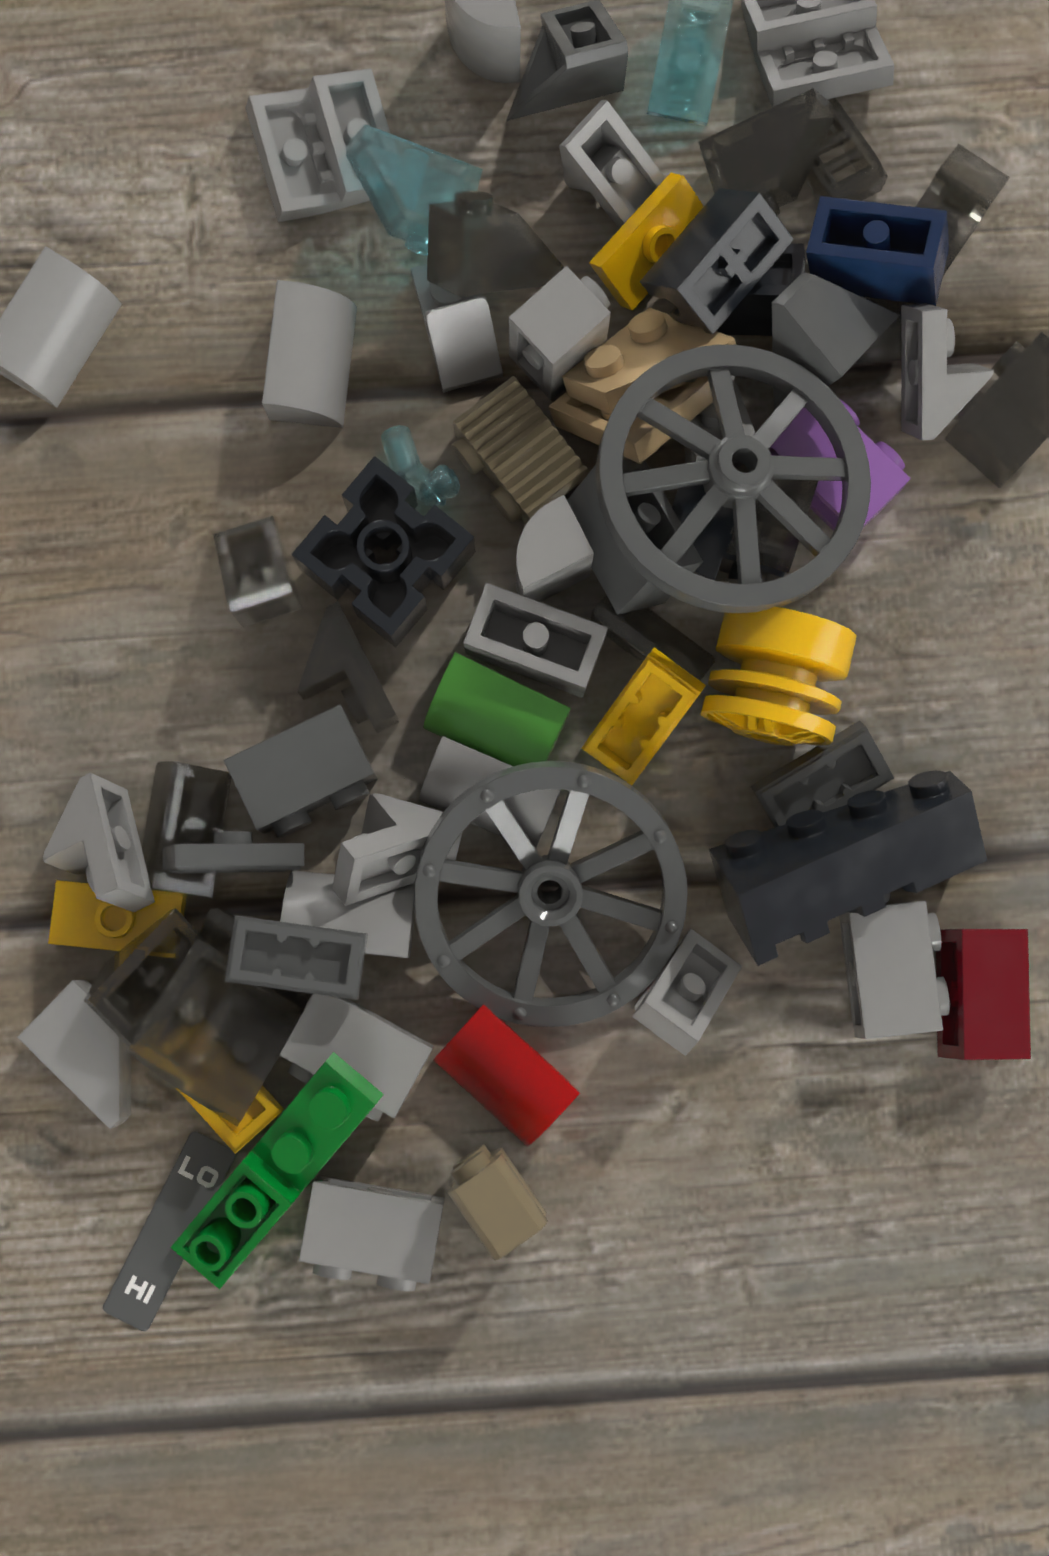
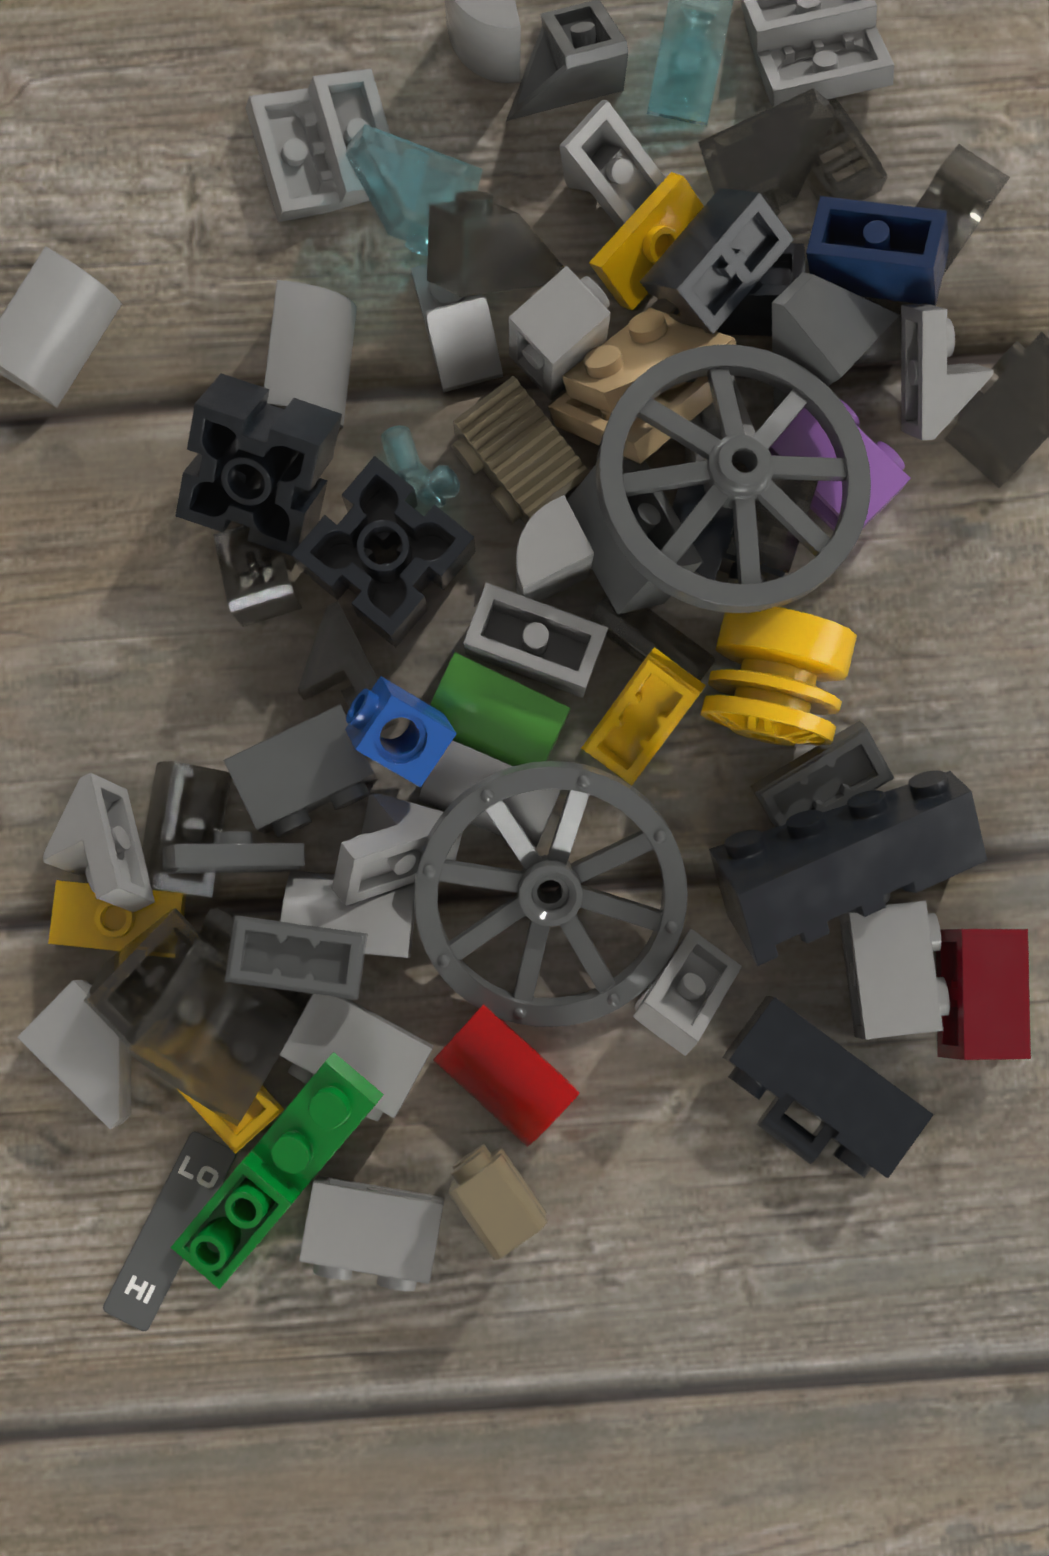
none -> black brick [175,373,342,556]
none -> blue brick [345,676,457,788]
none -> black piece [722,996,934,1178]

